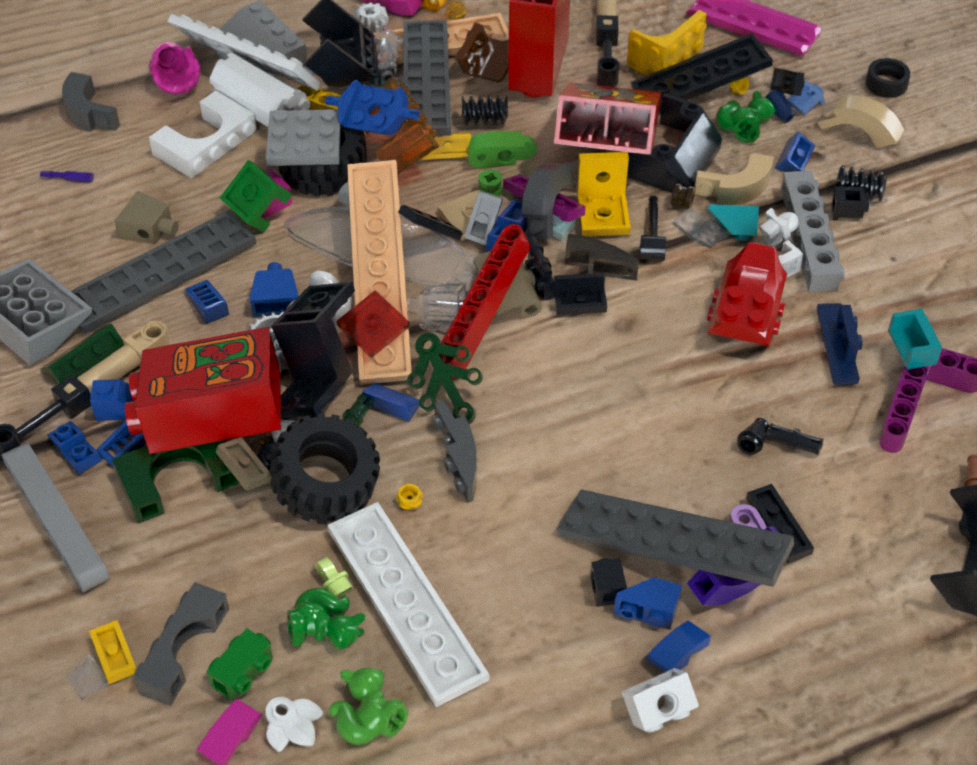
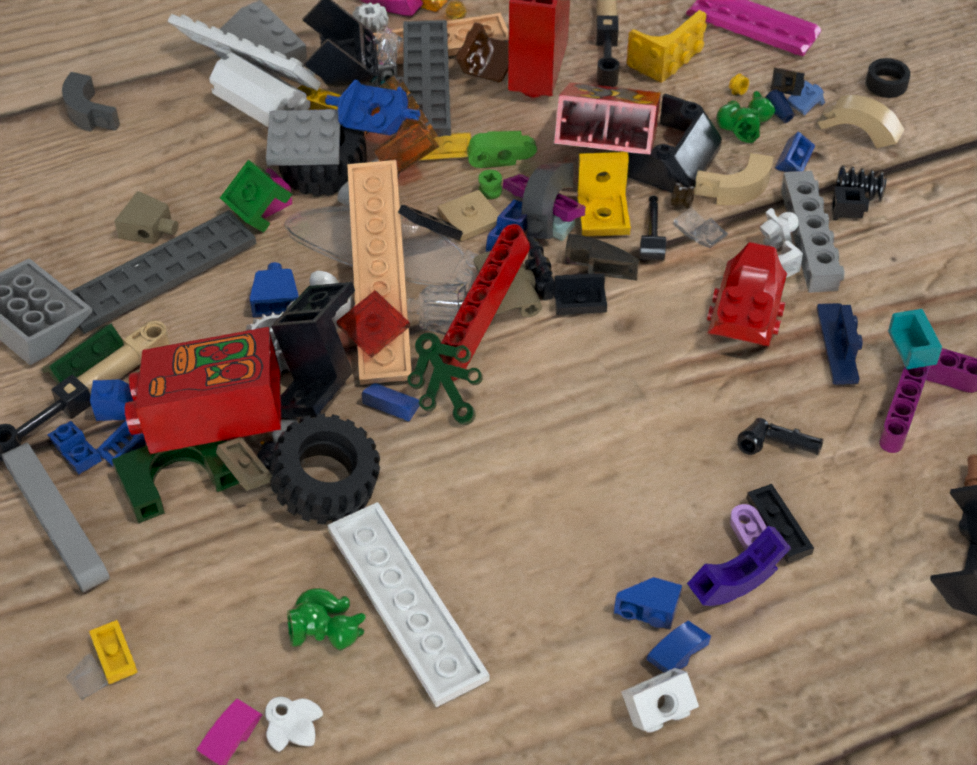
dark purple piece [40,171,94,182] -> none
dark grey arch [134,582,229,706] -> none
dark pink hair [148,42,201,95] -> none
white arch [149,91,257,178] -> none
blue slope [185,280,229,324] -> none
green brick [206,628,273,702] -> none
yellowish green piece [314,557,353,599] -> none
bright green animal [329,668,409,745] -> none
clear green pin [342,394,373,428] -> none
yellow plate [396,484,423,510] -> none
dark grey slope [432,400,477,502] -> none
black piece [462,95,508,125] -> none
light grey slope [464,190,503,245] -> none
dark grey plate [557,489,794,587] -> none
black brick [590,558,627,607] -> none
black plate [631,33,773,112] -> none
teal slope [705,204,759,241] -> none

